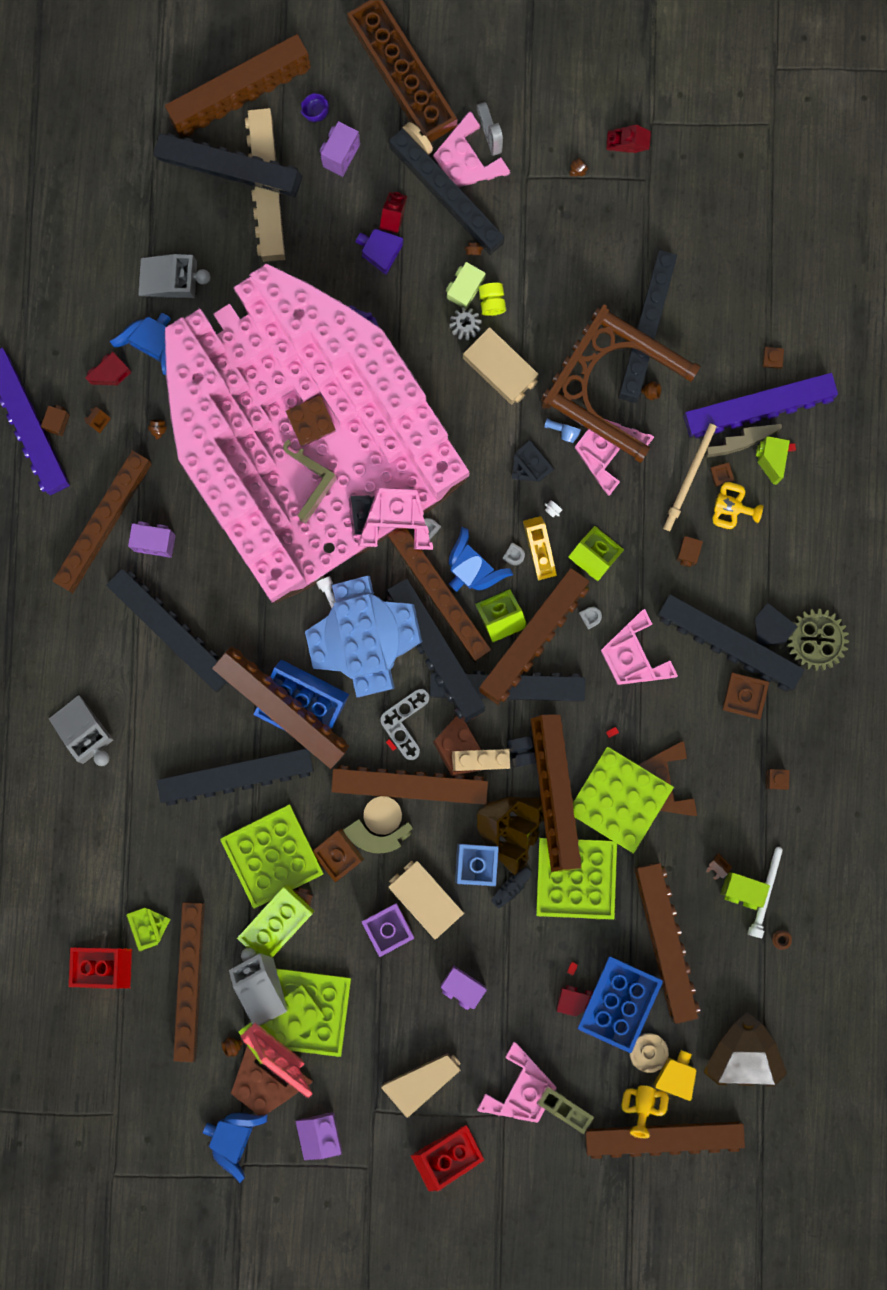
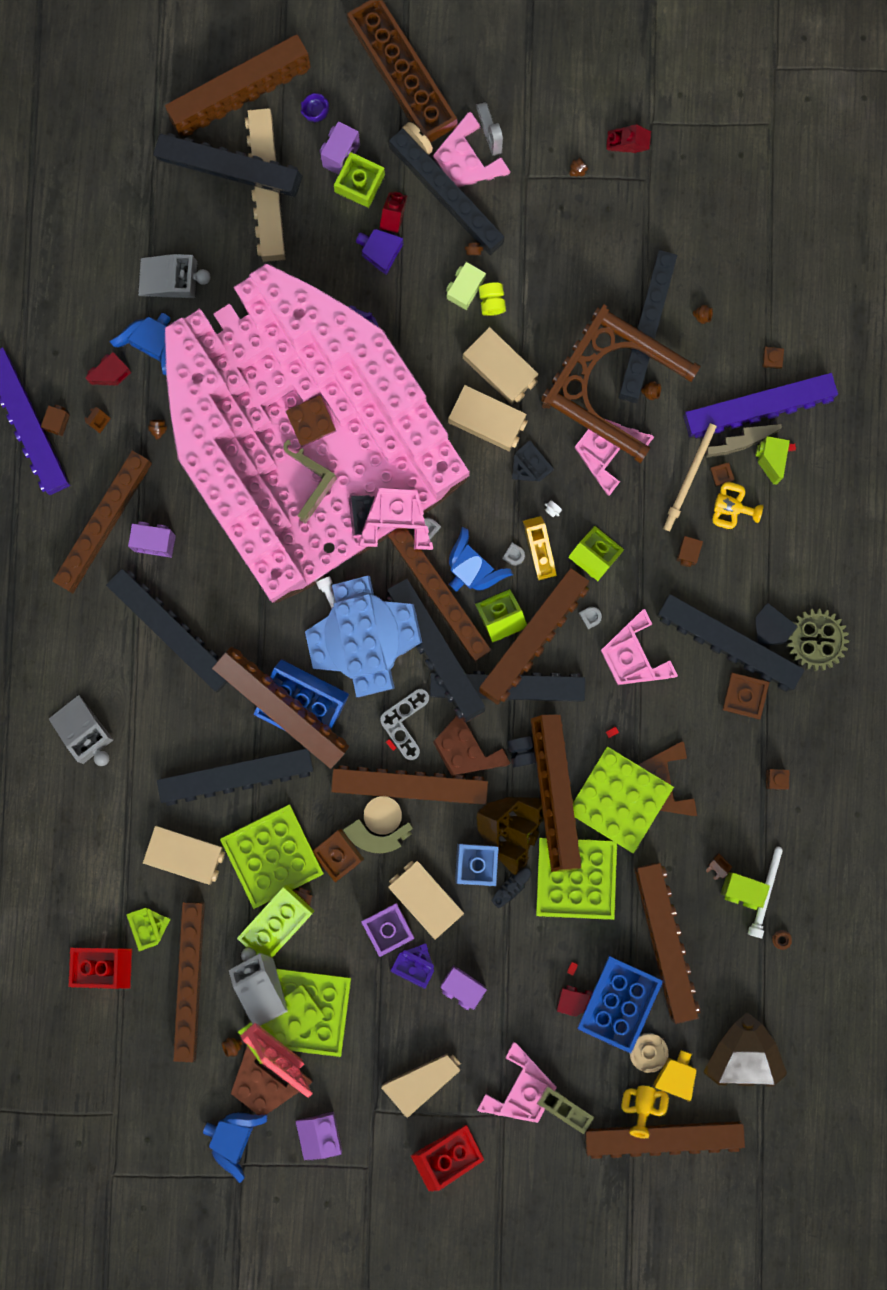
light grey gear [449,307,481,340] -> none
tan plate [452,749,510,771] -> none
medium blue bar [545,418,581,443] -> none
none -> tan brick [143,826,225,885]
none -> lime brick [334,152,385,208]
none -> dark purple slope [390,944,434,989]
none -> tan brick [448,385,528,452]
none -> reddish brown plate [692,305,713,324]

